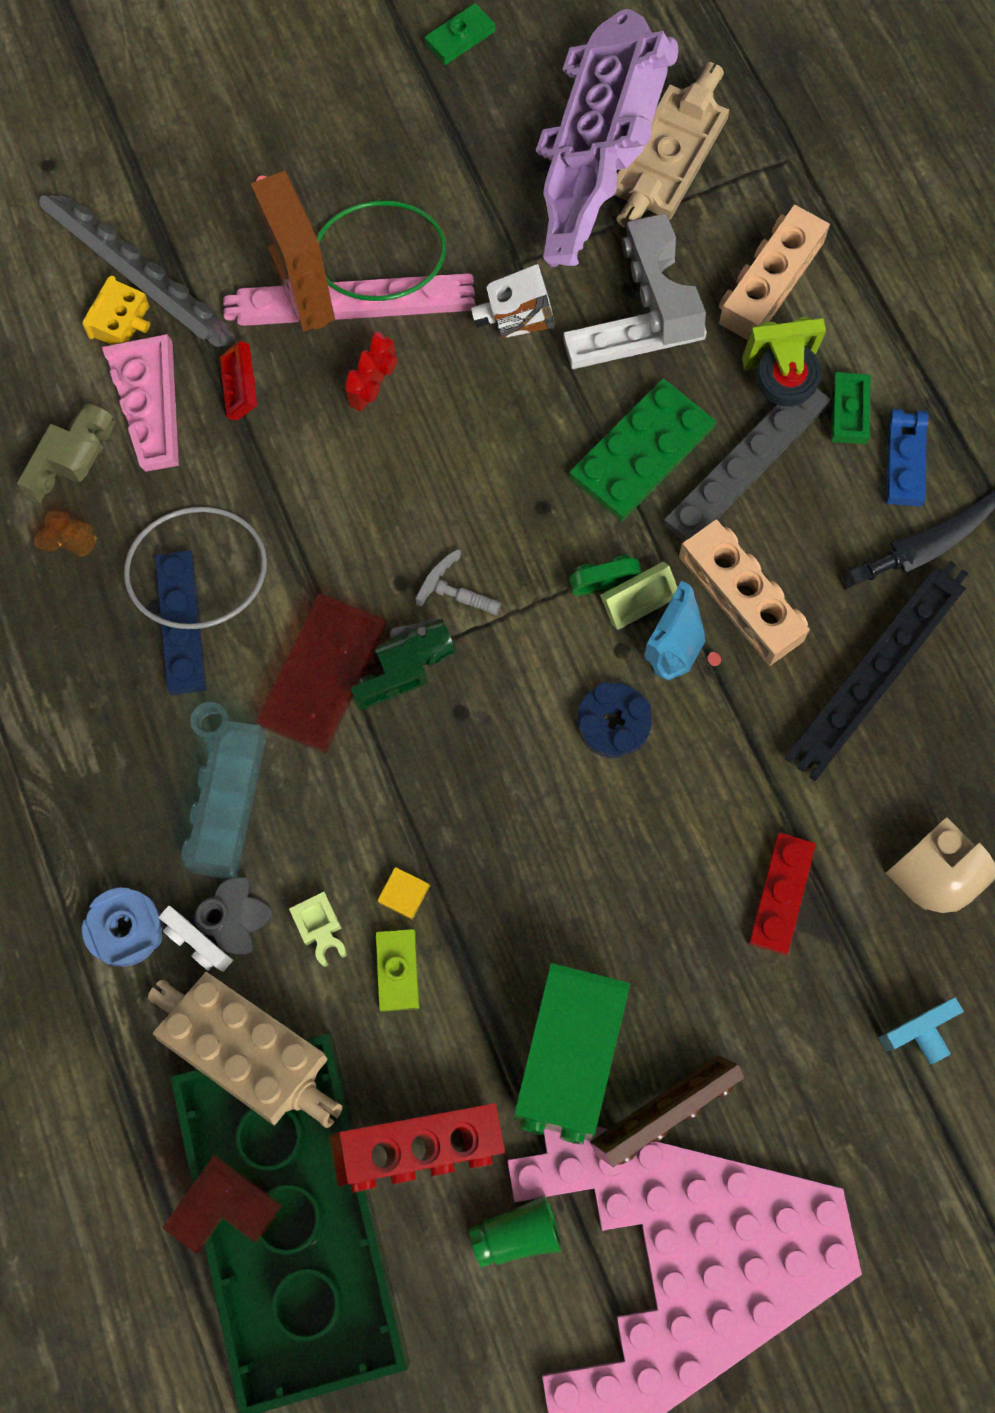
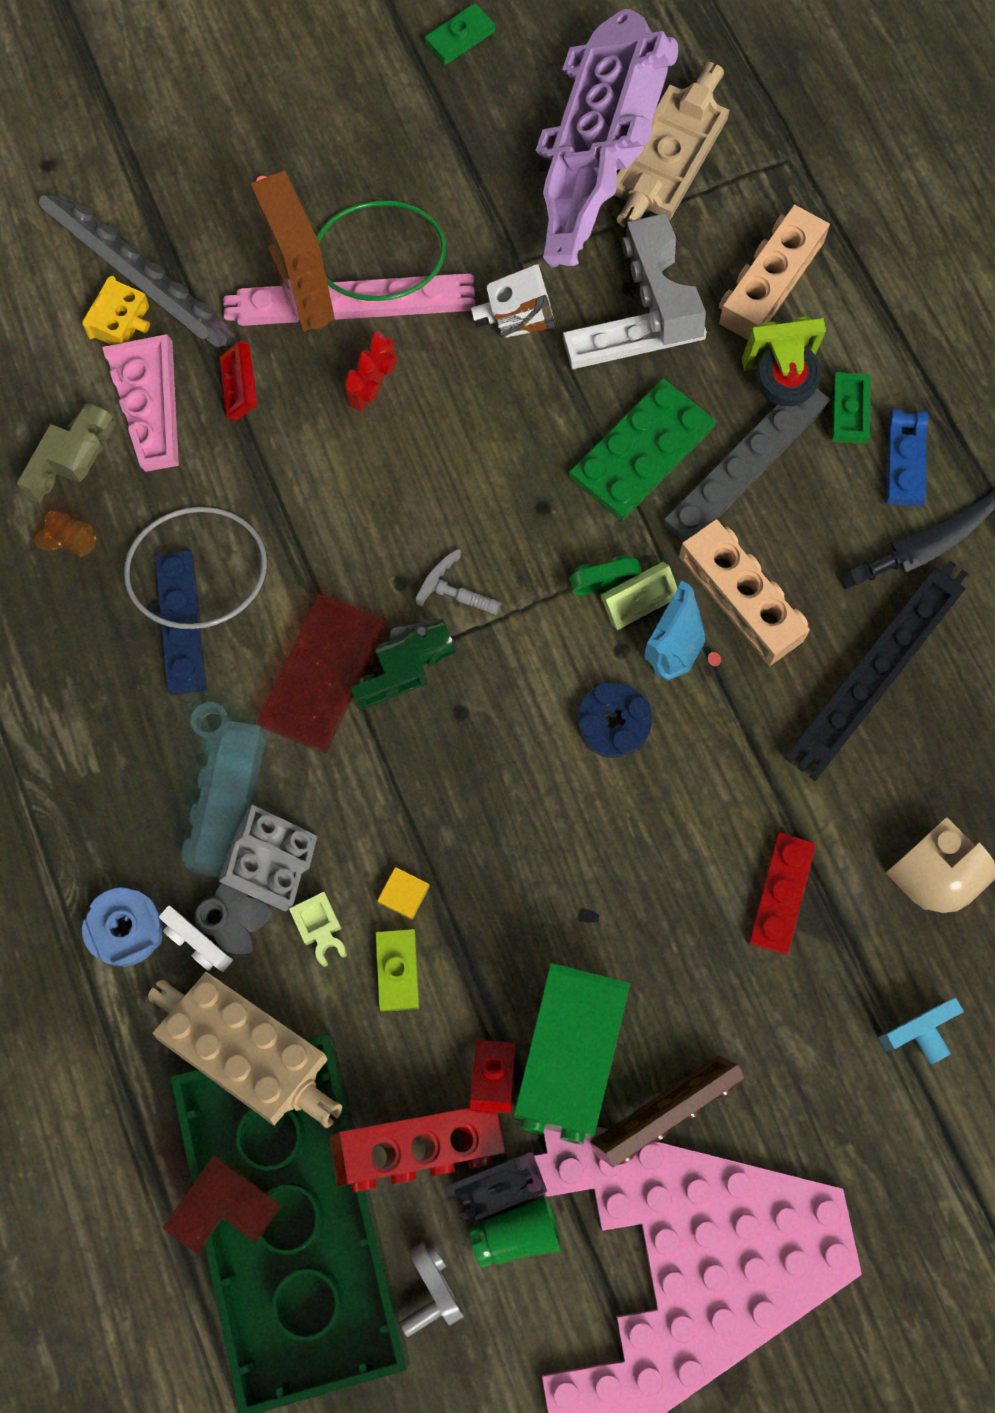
none -> light grey slope [219,805,317,912]
none -> light grey piece [399,1241,464,1337]
none -> black hinge [445,1152,547,1220]
none -> red plate [470,1040,516,1113]
none -> black piece [579,910,600,923]

